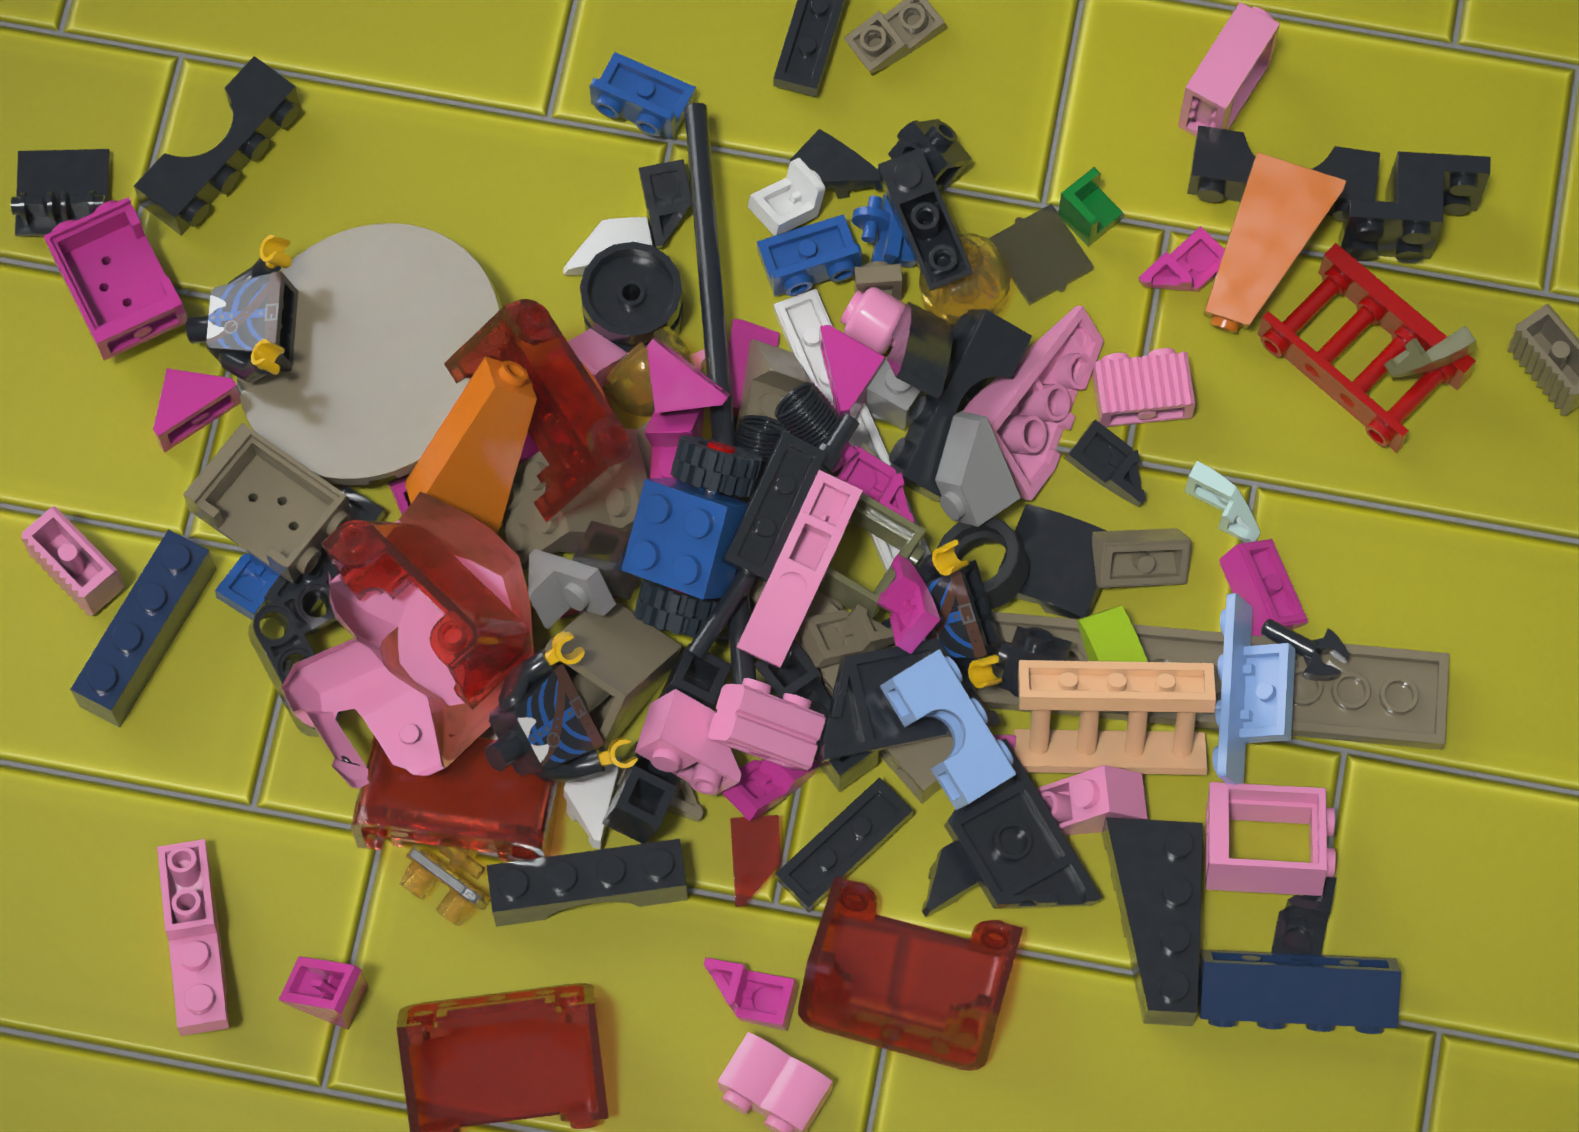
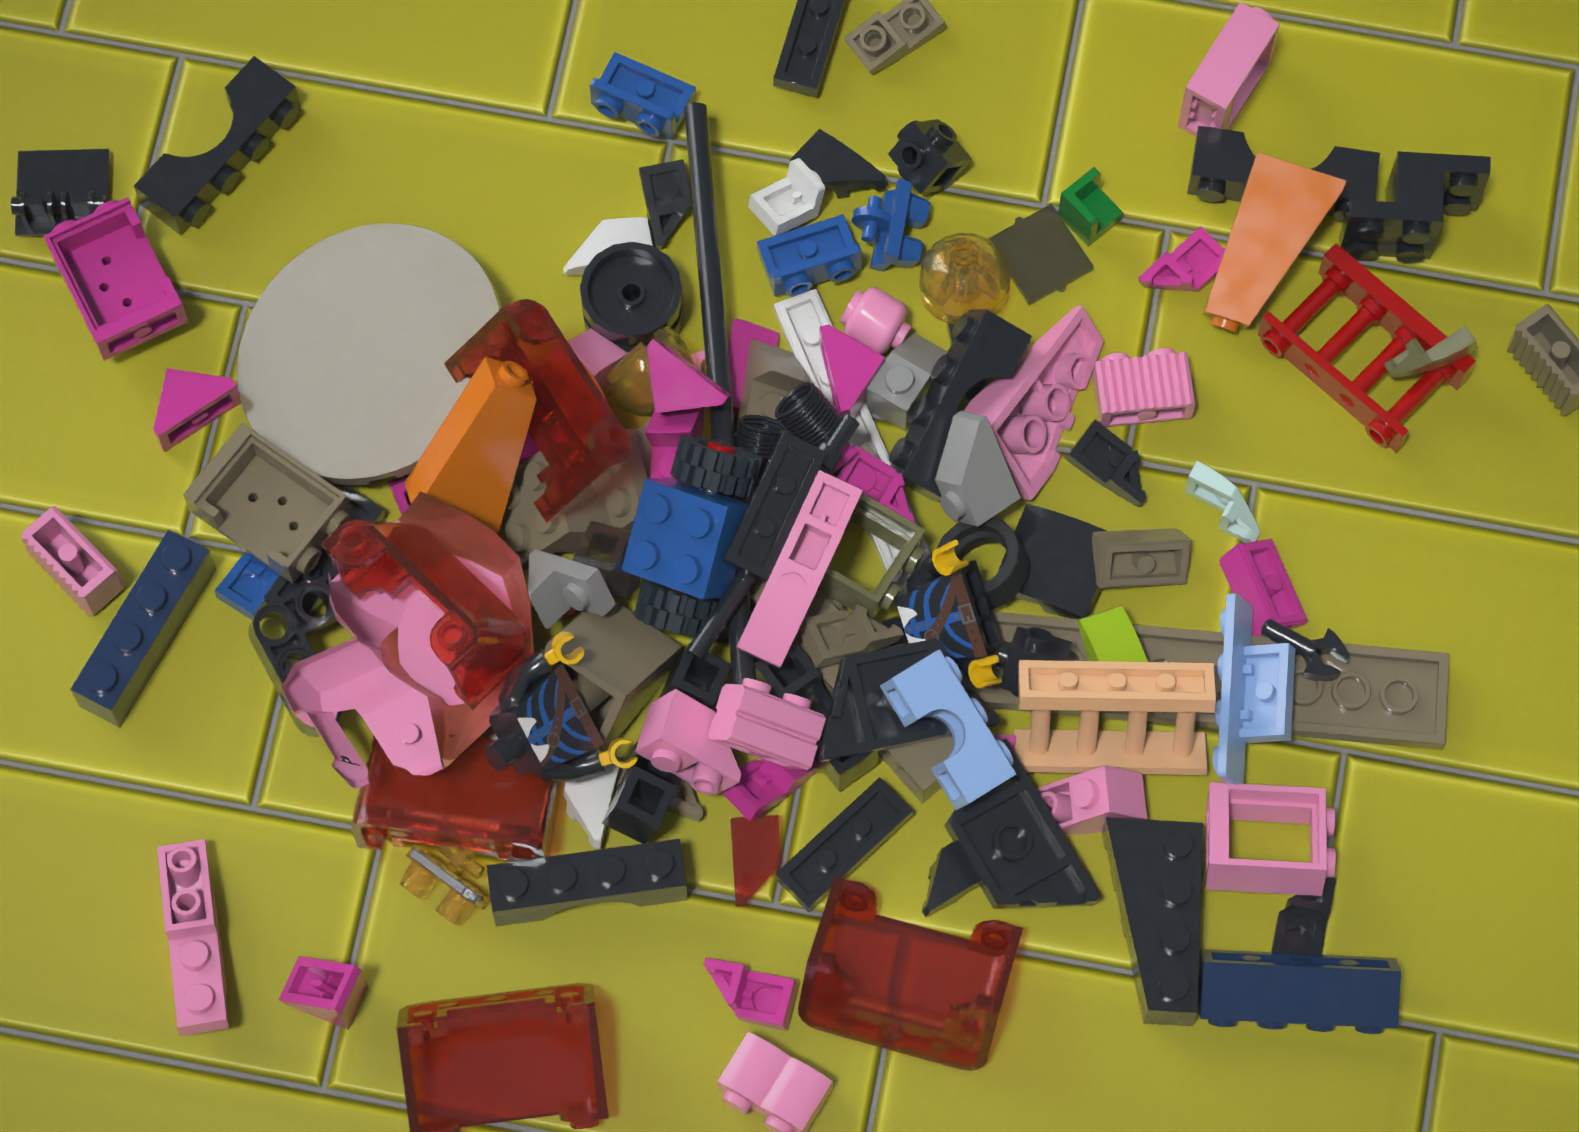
torso [186,235,298,383] -> none
dark tan plate [854,261,902,300] -> none
dark pink slope [877,554,940,654] -> none
black slope [878,147,974,292] -> none
black slope [887,302,952,399] -> none

